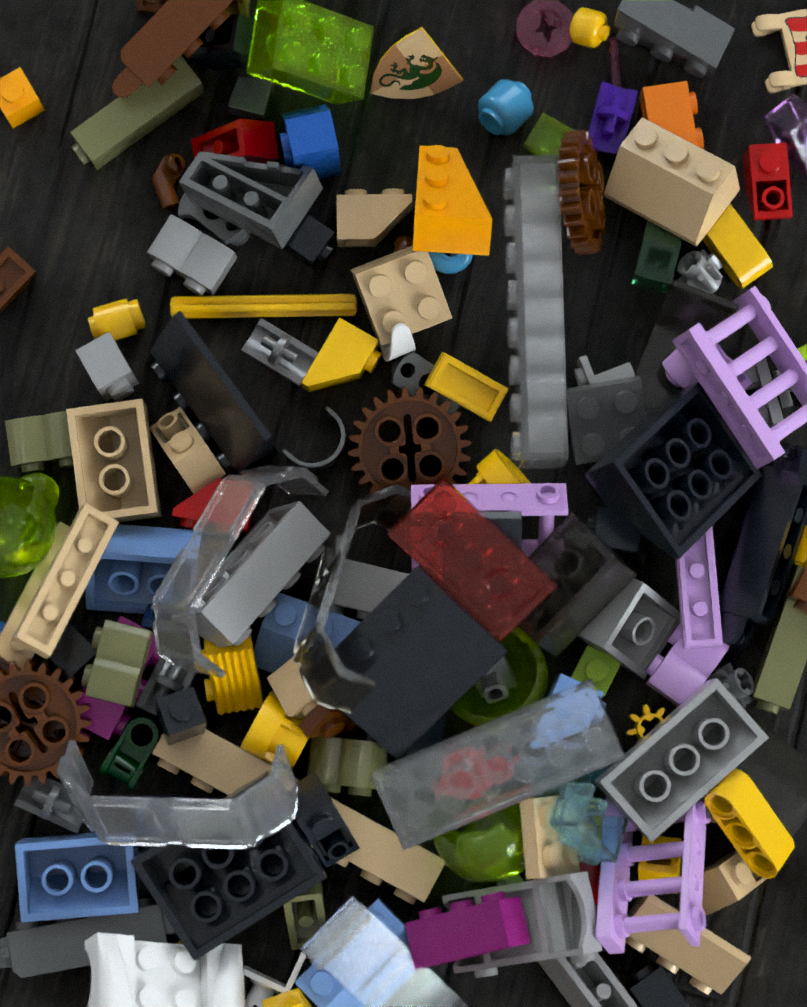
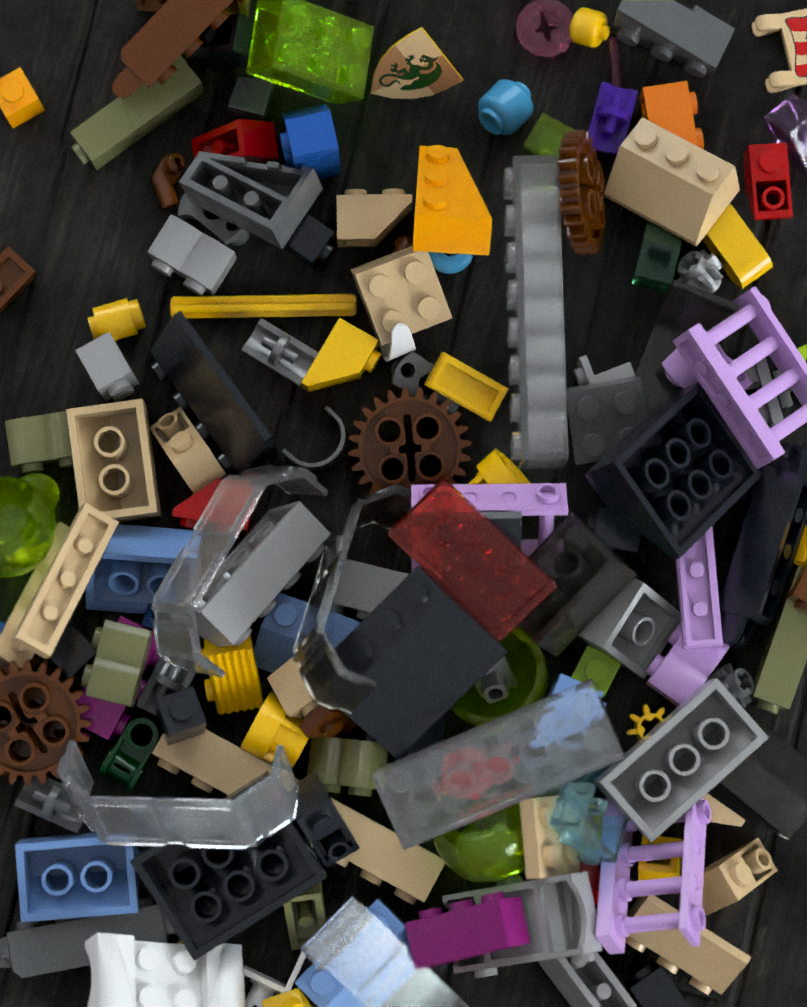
yellow beam [704,768,795,879] -> none

